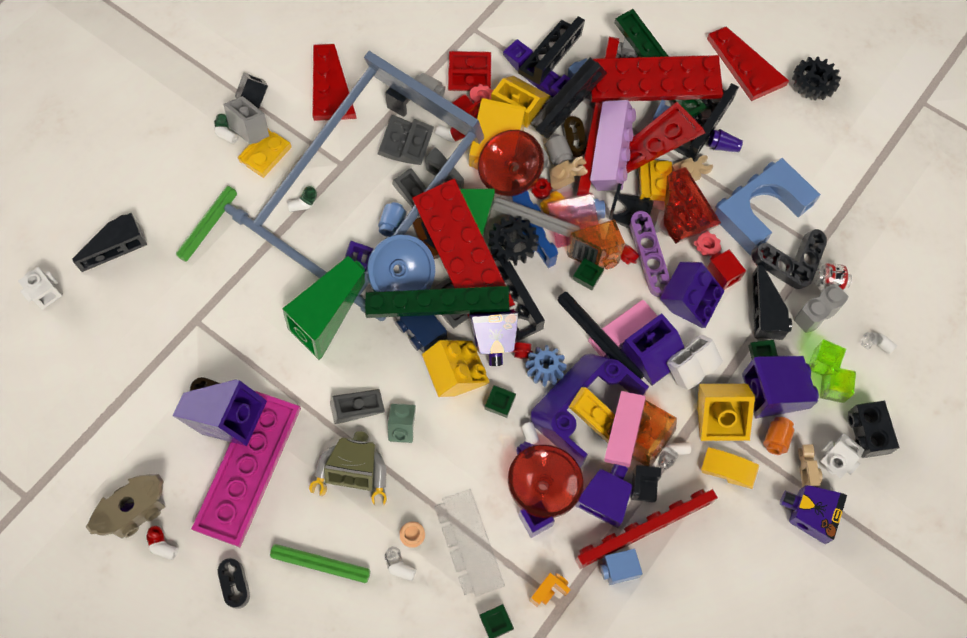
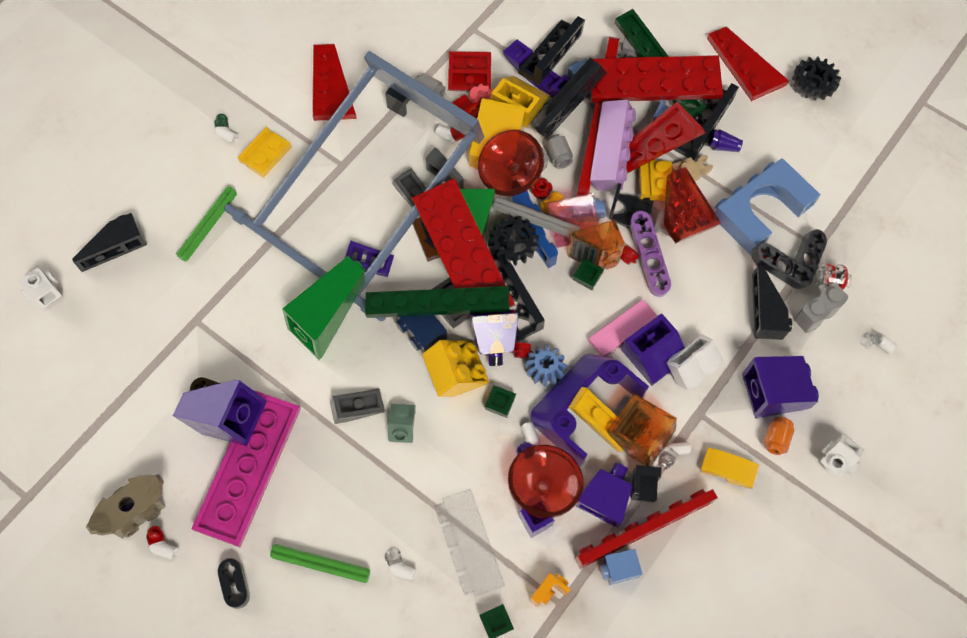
light grey brick [223,96,269,144] -> none
black panel [235,72,268,109] -> none
arm [288,186,317,212] -> none
olive torso [309,431,387,505] -> none
medium blue dish [367,235,435,292] -> none
dark grey slope [377,115,434,165] -> none
medium blue brick [378,202,406,237] -> none
light nougat plate [400,521,425,548] -> none
tan plate [549,156,588,191] -> none
black axle [558,291,644,380] -> none
dark brown beam [563,116,587,157] -> none
bright pink tile [605,391,646,467] -> none
dark purple slope [660,262,724,328] -> none
coral animal [694,231,721,256] -> none
yellow slope [697,384,755,441] -> none
red brick [707,249,746,290] -> none
dark green plate [748,340,778,359] -> none
dark purple torso [780,485,847,544] -> none
tan plate [798,444,823,488] -> none
clear neon green brick [809,339,846,379] -> none
clear neon green brick [820,366,856,403] -> none
black brick [848,400,900,458] -> none

